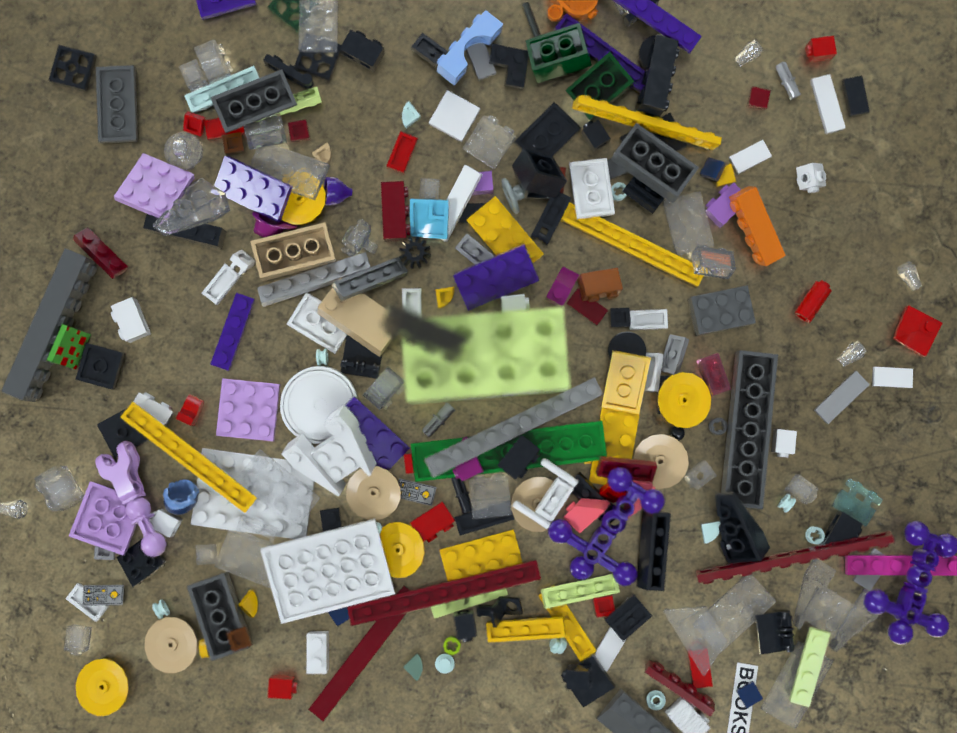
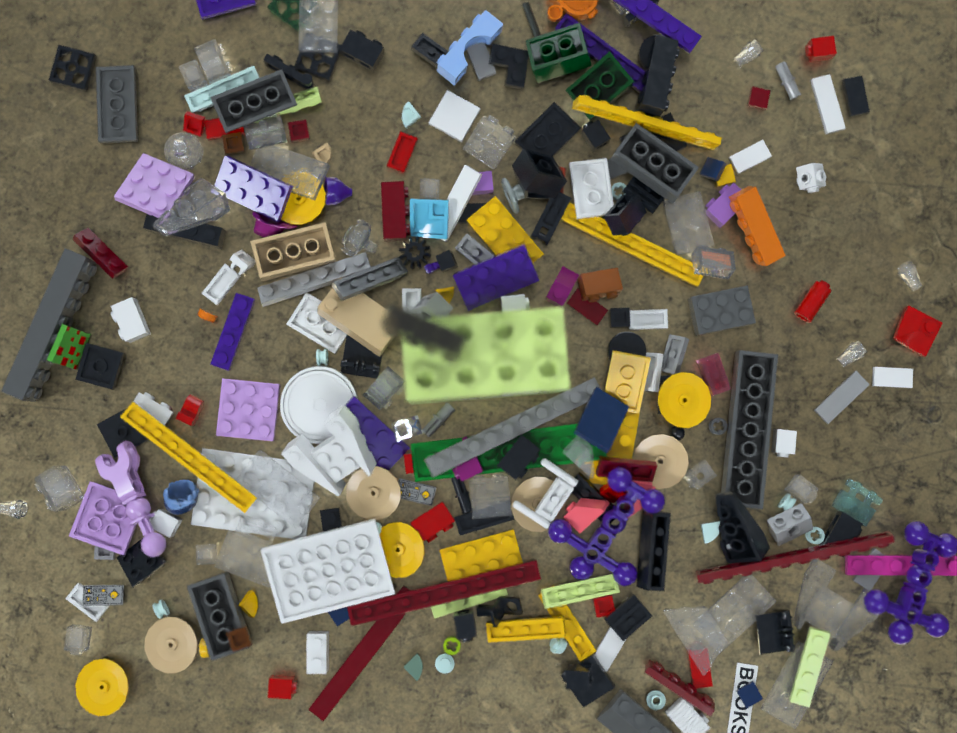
none -> orange tile [197,308,218,323]
none -> clear brick [391,415,423,442]
none -> light grey brick [412,292,453,318]
none -> black piece [424,250,458,274]
none -> clear slope [562,436,594,478]
none -> dark blue tile [574,387,629,453]
none -> black brick [604,193,647,236]
none -> light grey brick [767,503,813,546]

